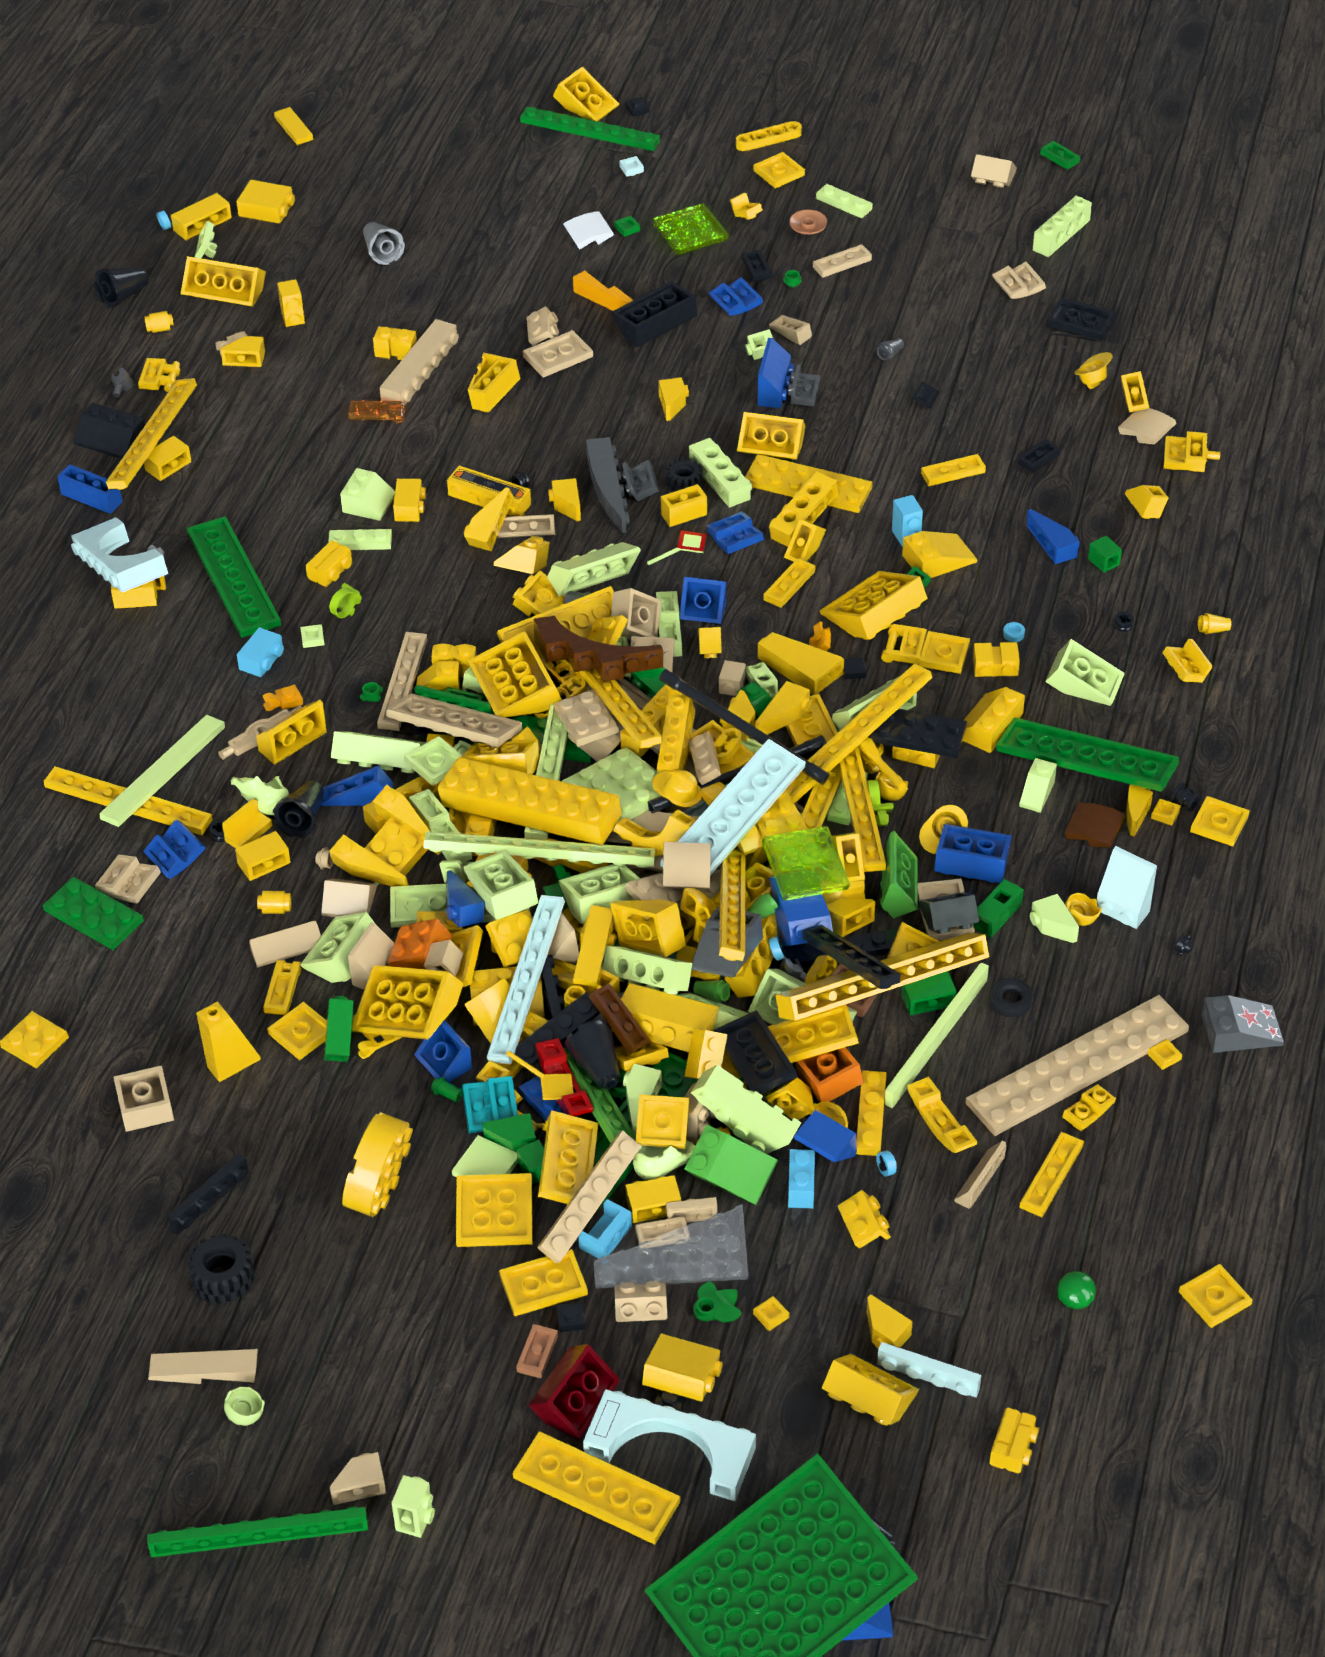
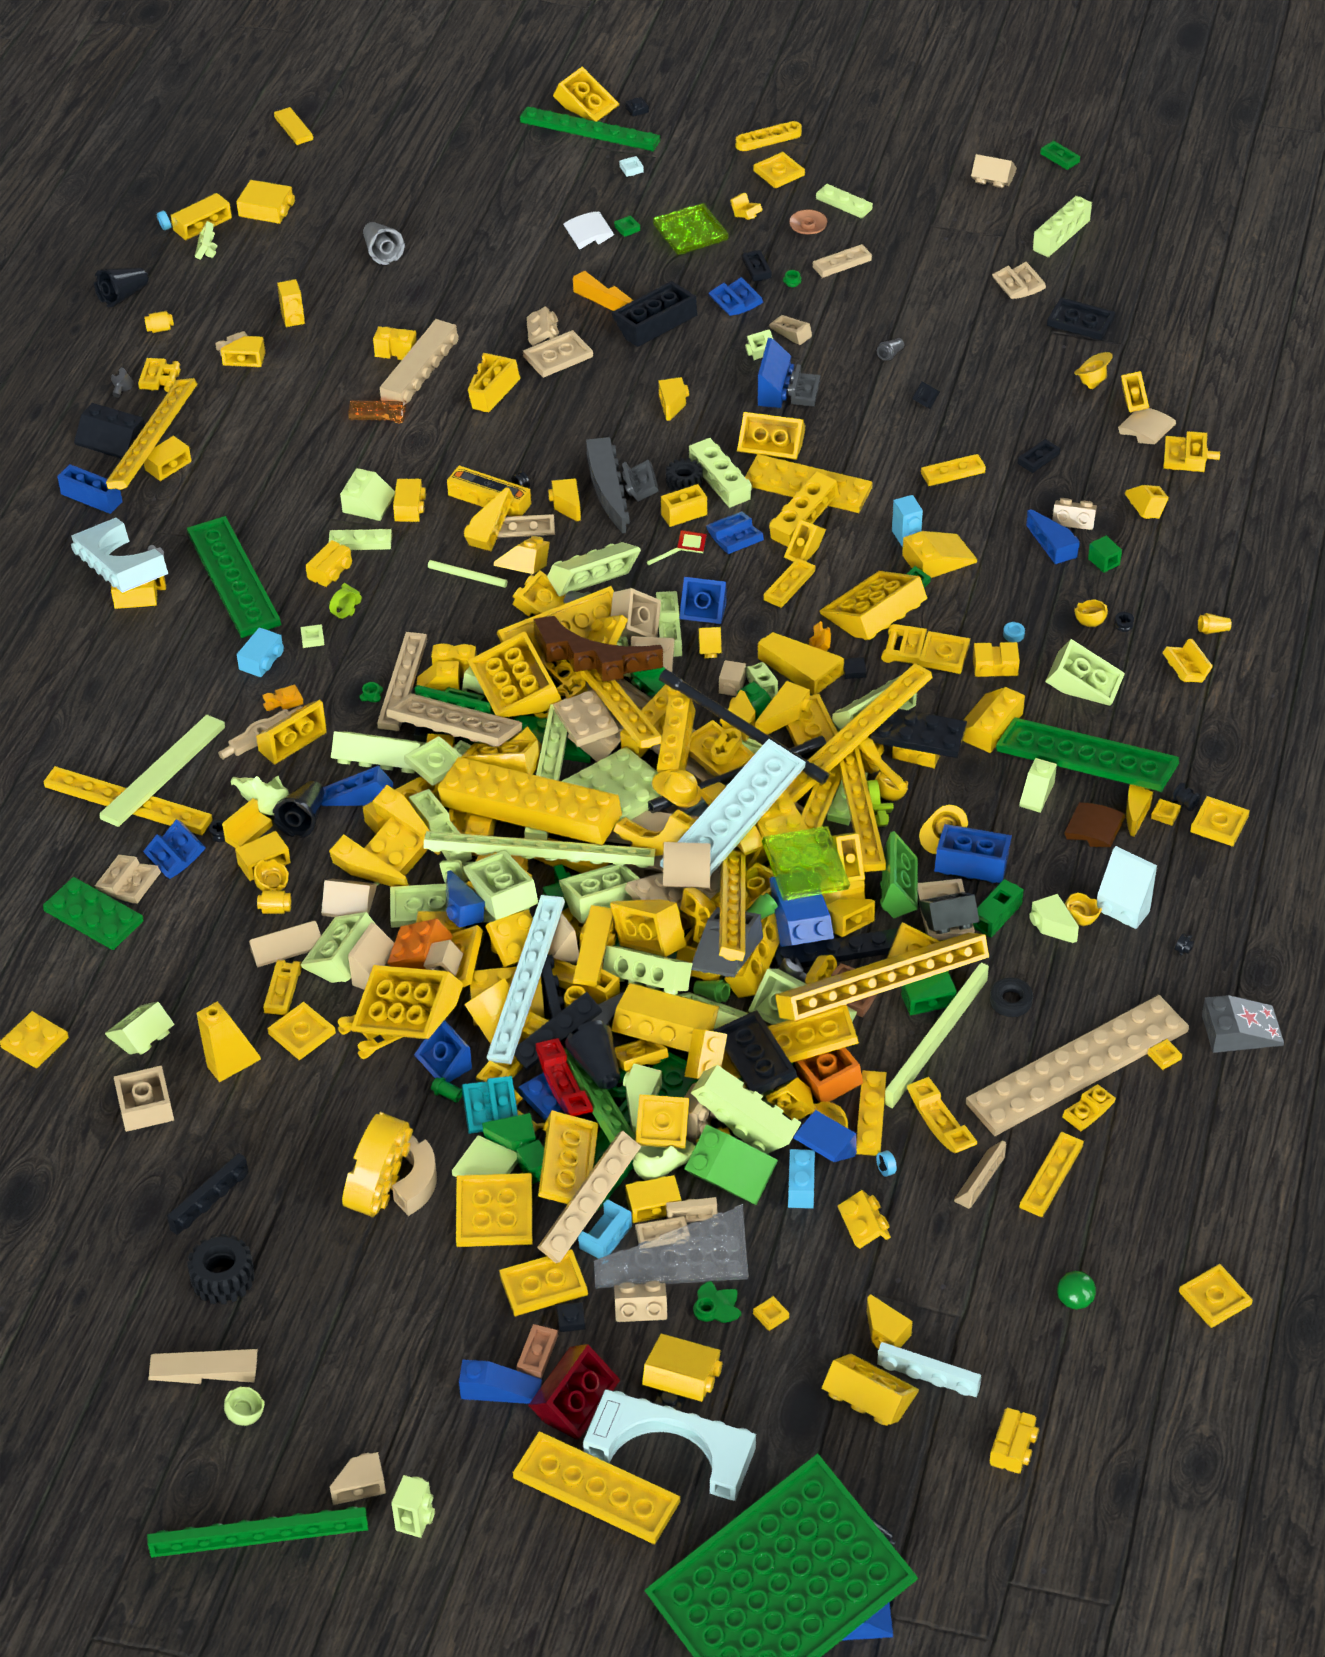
yellow slope [181,256,266,307] -> none
tan plate [316,847,333,869] -> none
green brick [324,996,354,1062] -> none
yellow piece [506,1051,573,1100] -> none
reddish brown plate [589,983,651,1055] -> none
tan plate [689,731,721,785] -> none
medium azure tile [769,936,786,961] -> none
black plate [802,925,901,989] -> none
none -> yellowish green slope [105,1002,175,1055]
none -> yellow hair [253,859,289,891]
none -> tan arch [392,1135,437,1216]
none -> yellowish green bar [428,560,508,588]
none -> blue slope [459,1360,542,1404]
none -> tan bracket [1052,498,1097,530]
none -> yellow hair [1074,600,1108,627]

